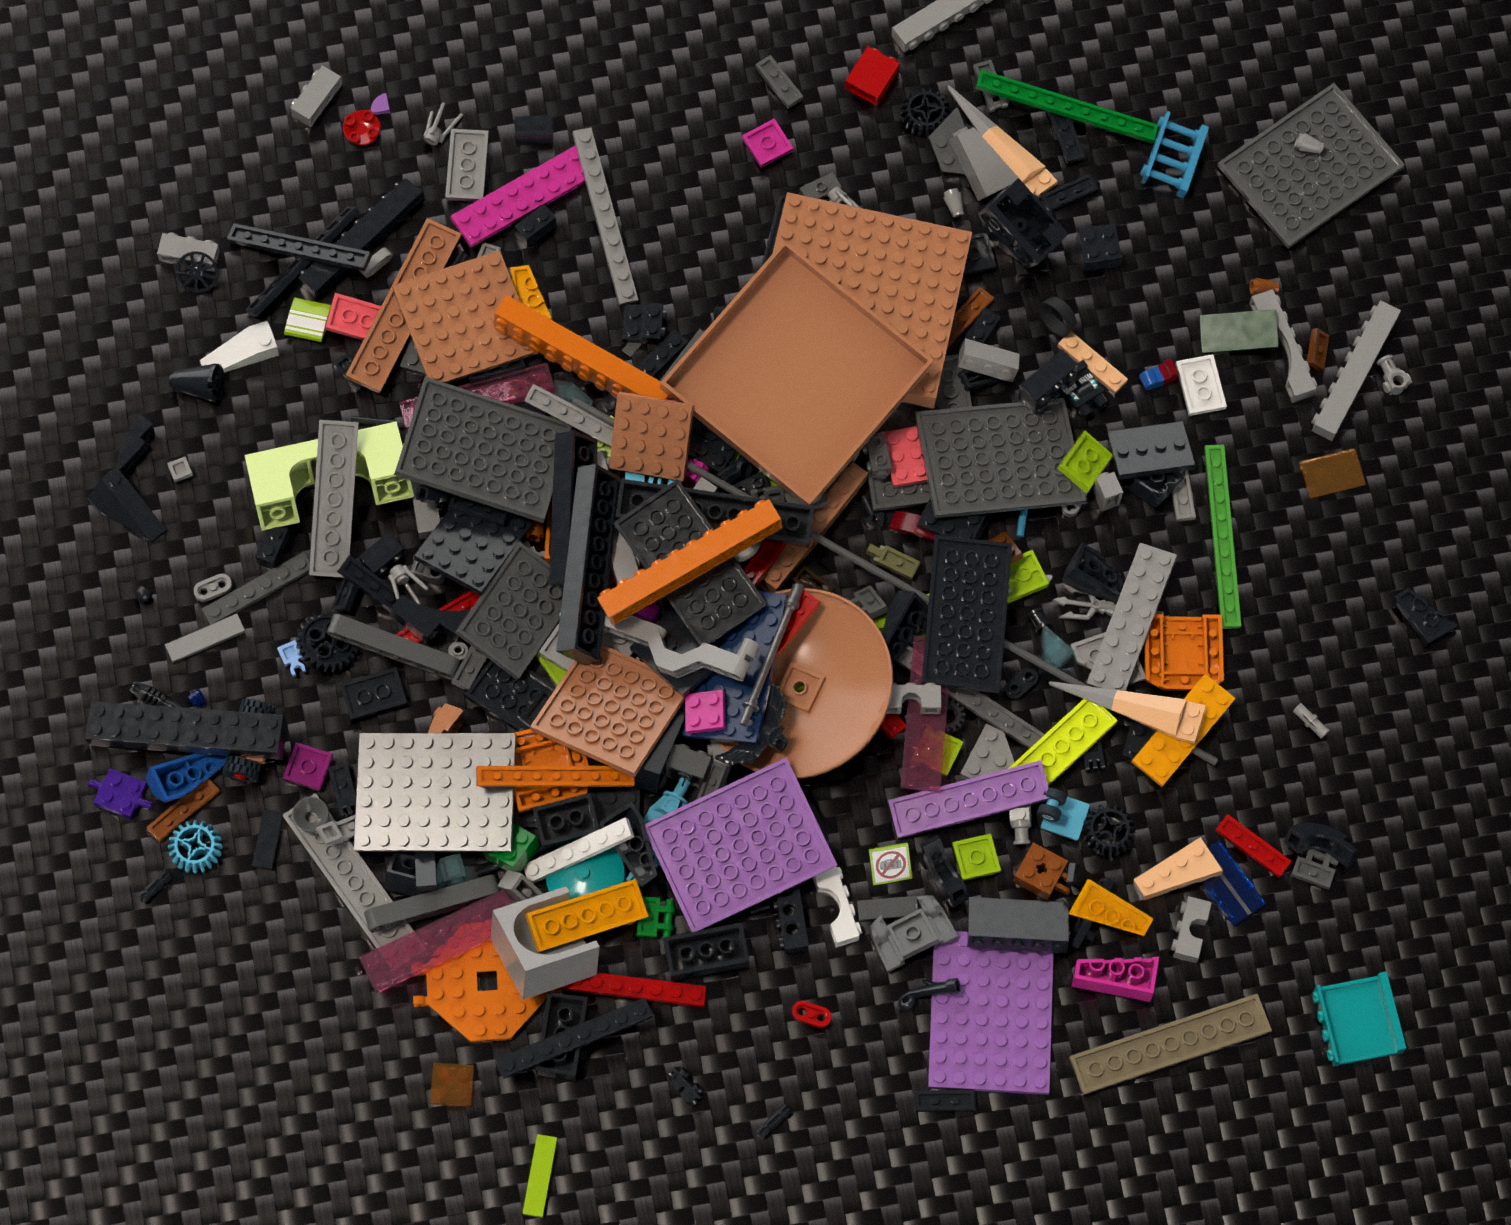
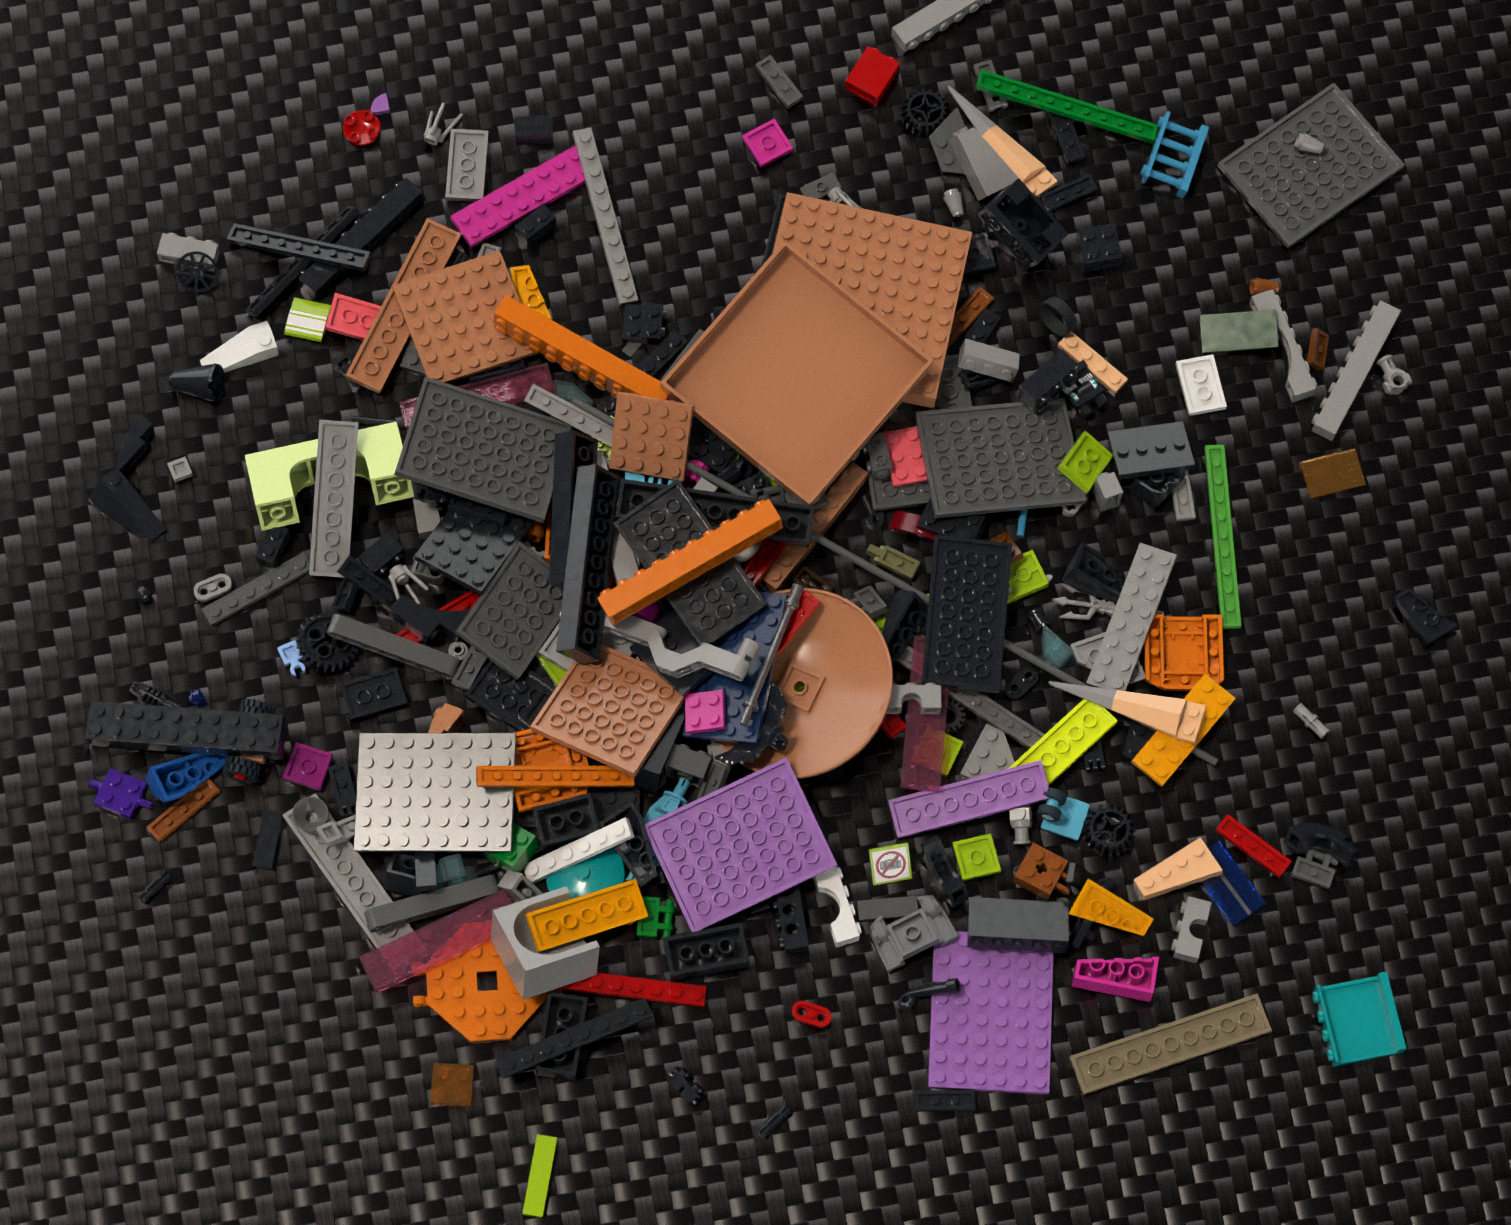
light grey tile [165,614,245,663] -> none
medium azure gear [168,820,223,874] -> none
light grey brick [290,65,342,127] -> none
light grey beam [359,248,393,278] -> none
leg [1139,359,1179,390] -> none

